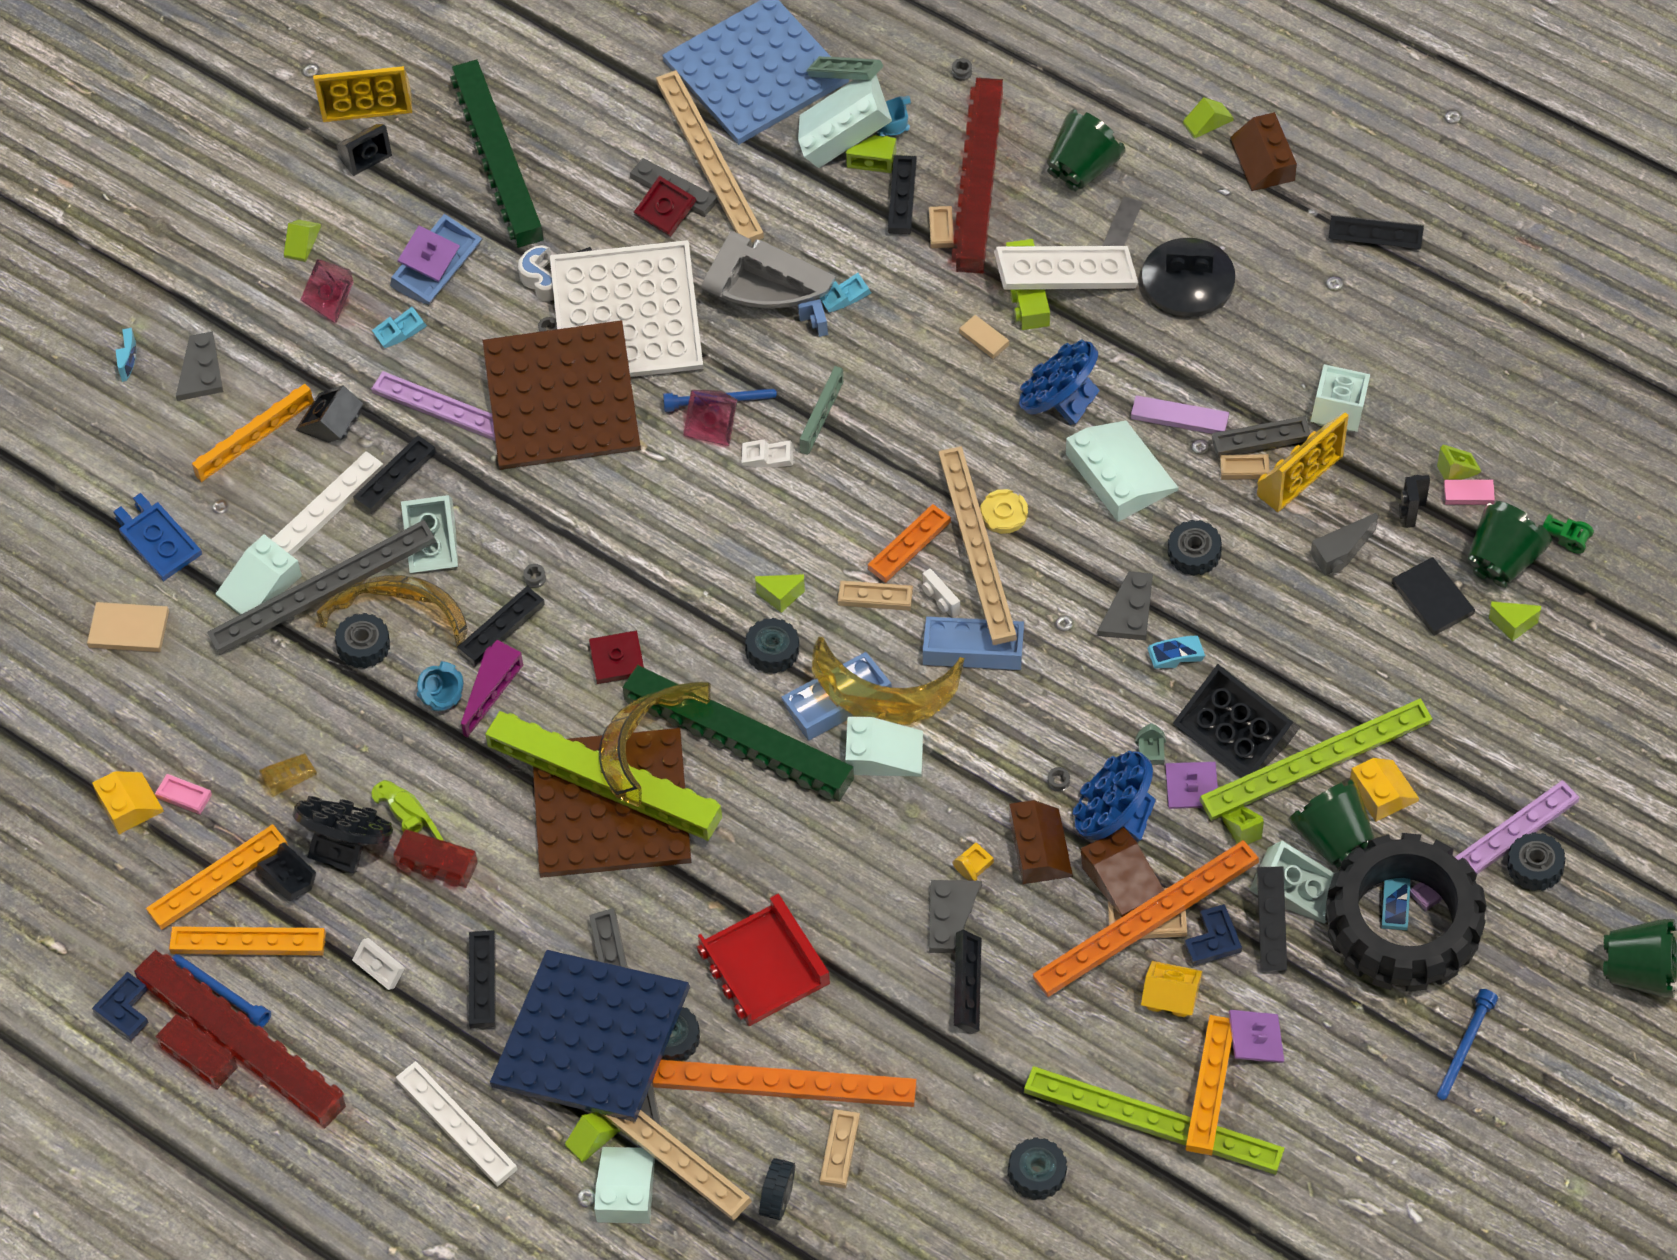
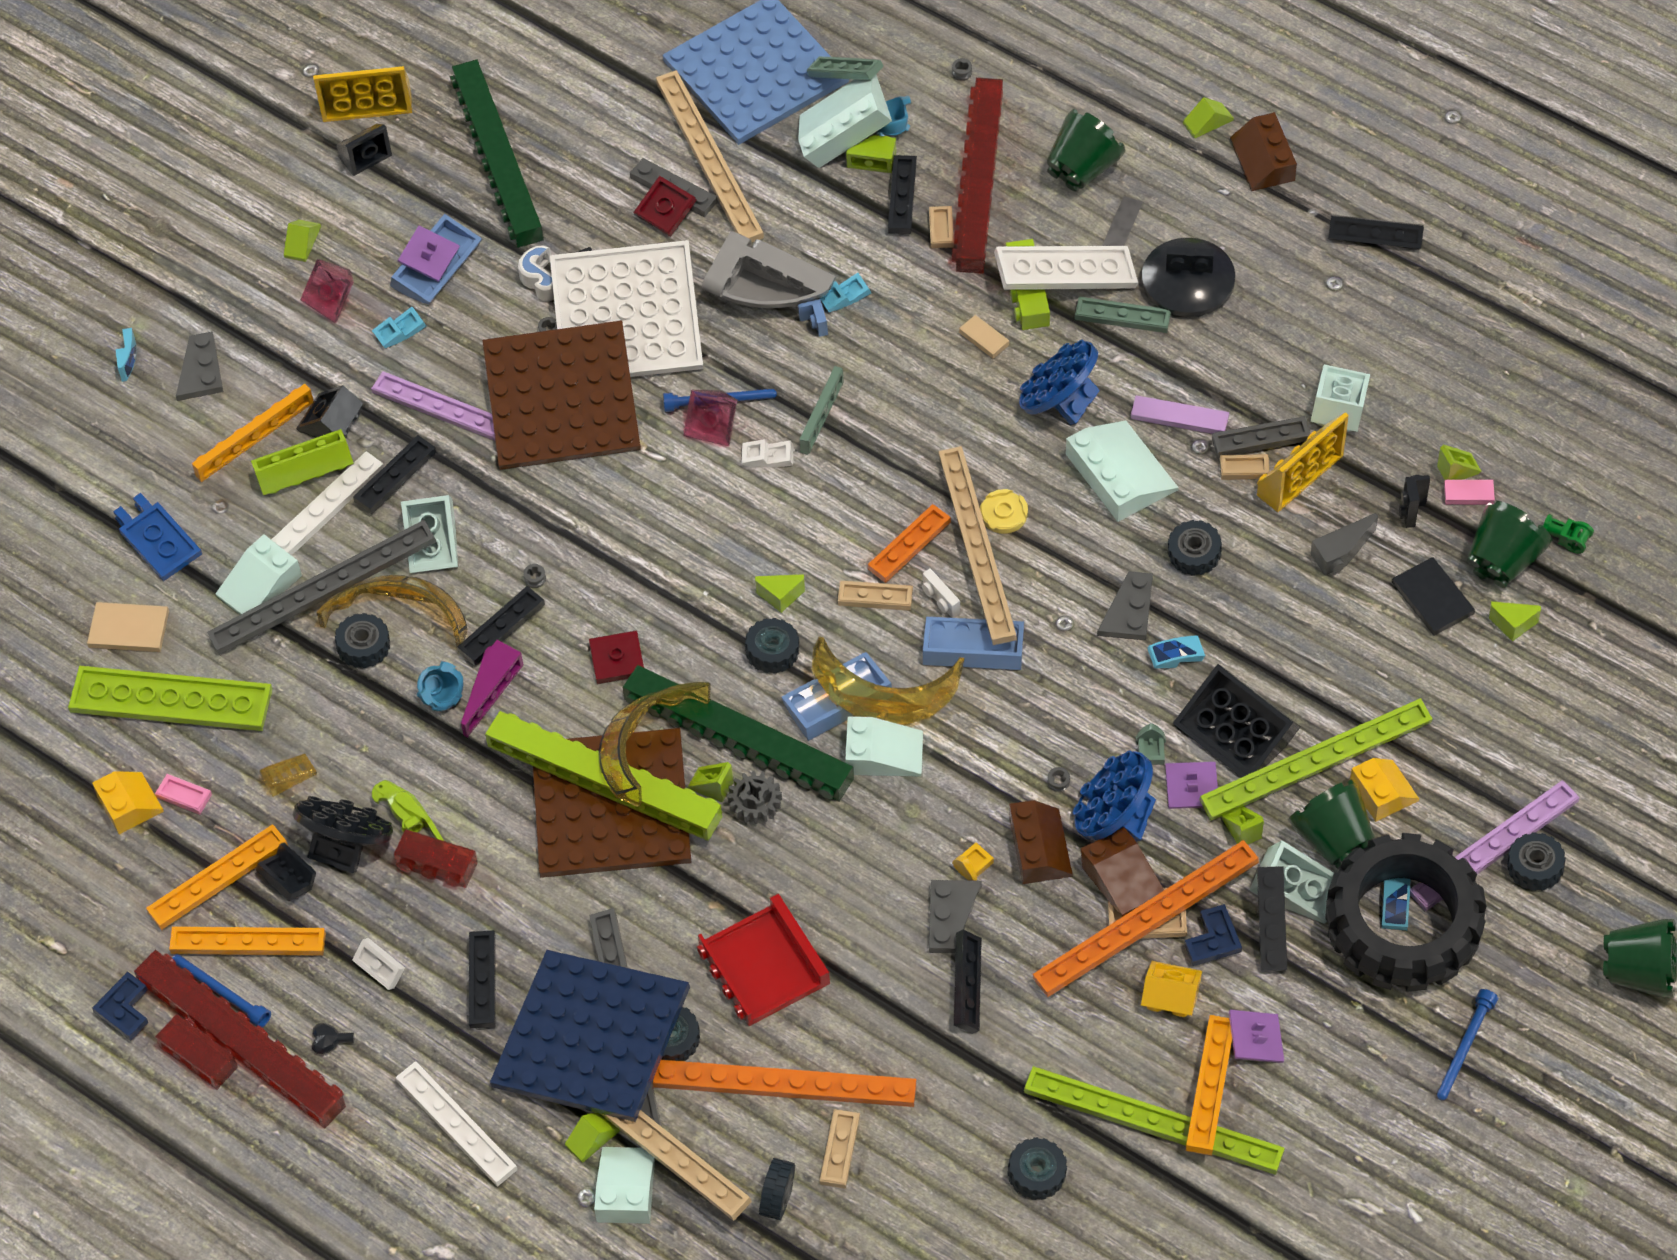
none -> lime plate [68,666,272,731]
none -> lime brick [251,429,354,495]
none -> black rock [312,1023,355,1054]
none -> lime slope [688,762,734,802]
none -> dark grey gear [727,771,782,824]
none -> sand green tile [1075,297,1171,333]

